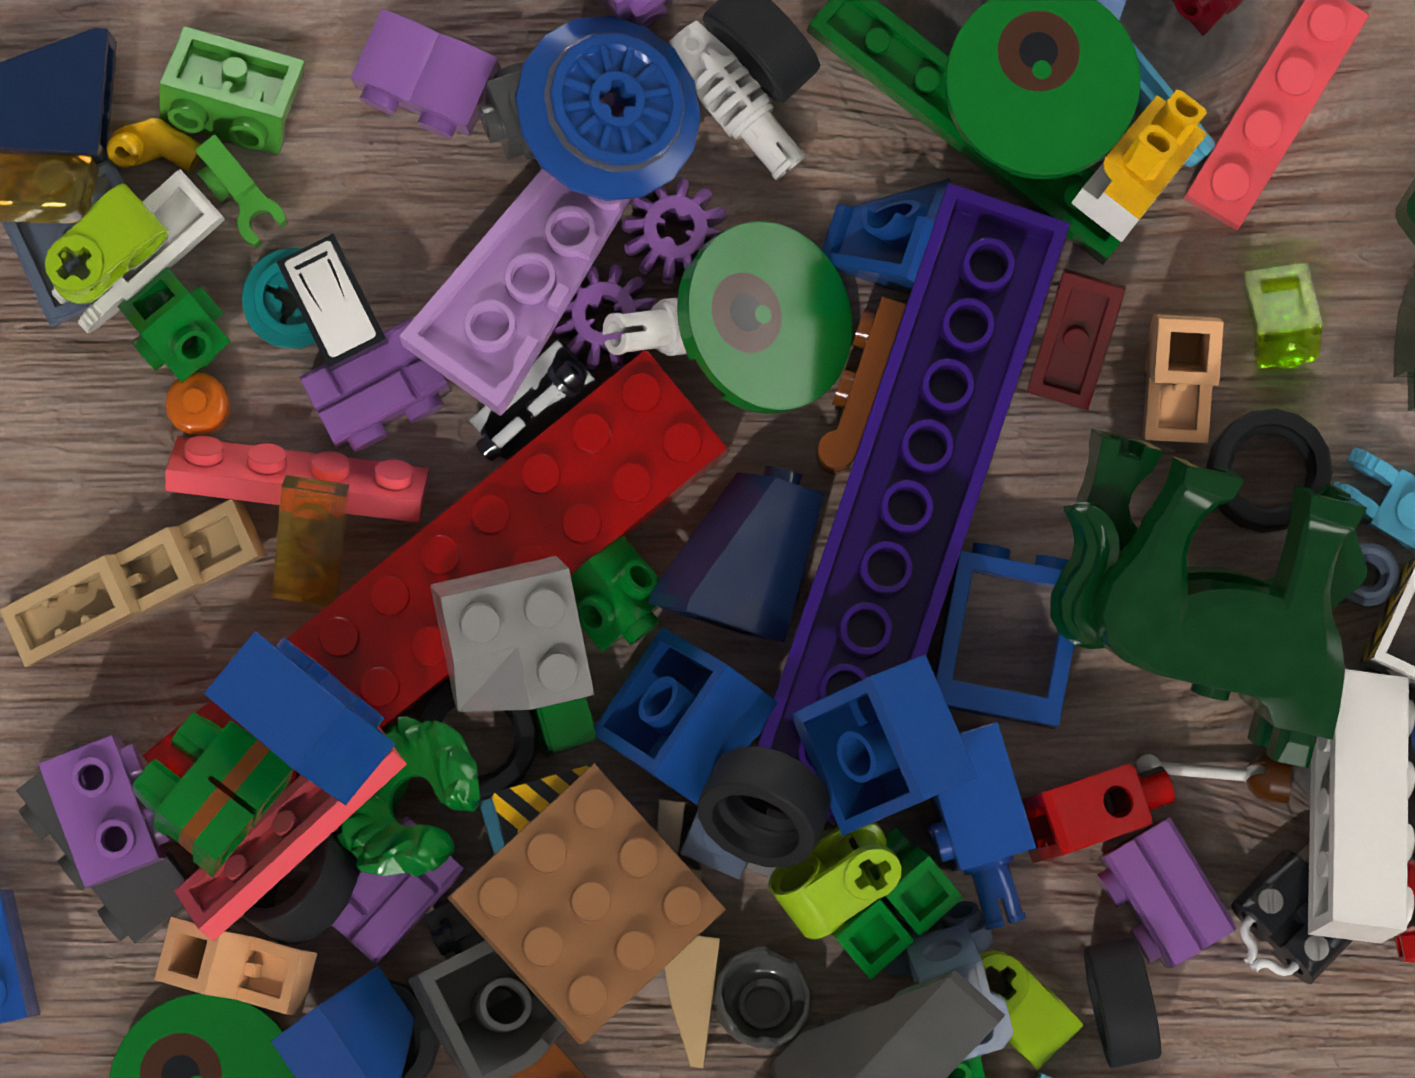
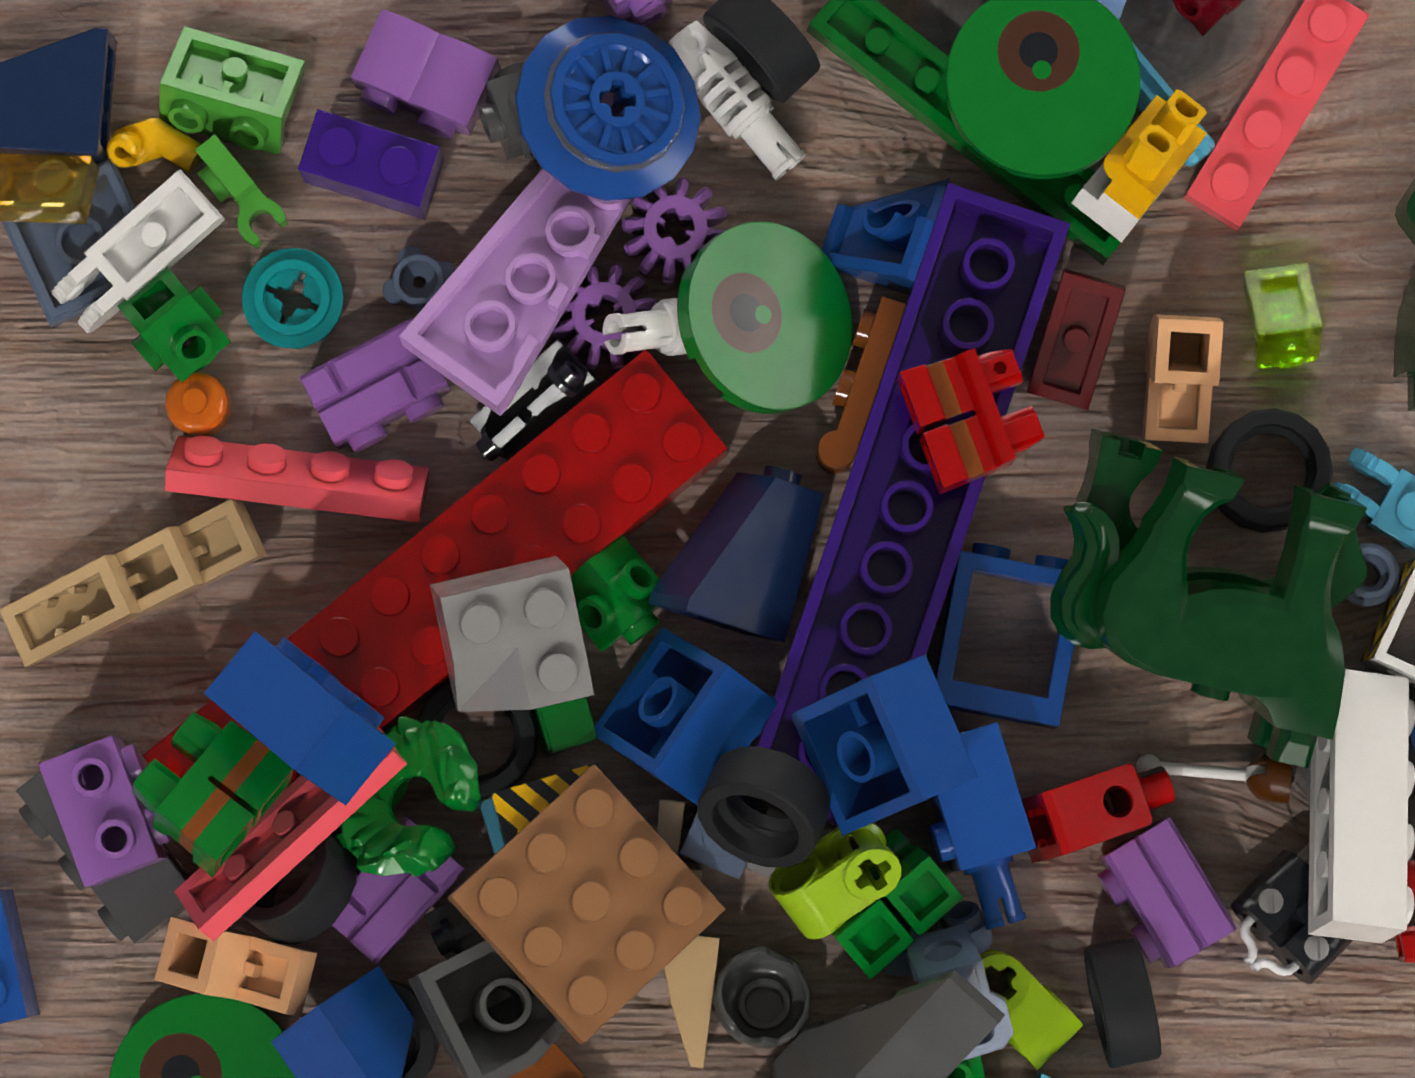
lime piece [45,184,169,305] -> none
clear yellow plate [272,475,349,606] -> none
white slope [277,233,388,371] -> none
none -> dark purple brick [298,109,444,220]
none -> sand blue plate [383,246,455,314]
none -> red hips [897,348,1045,495]

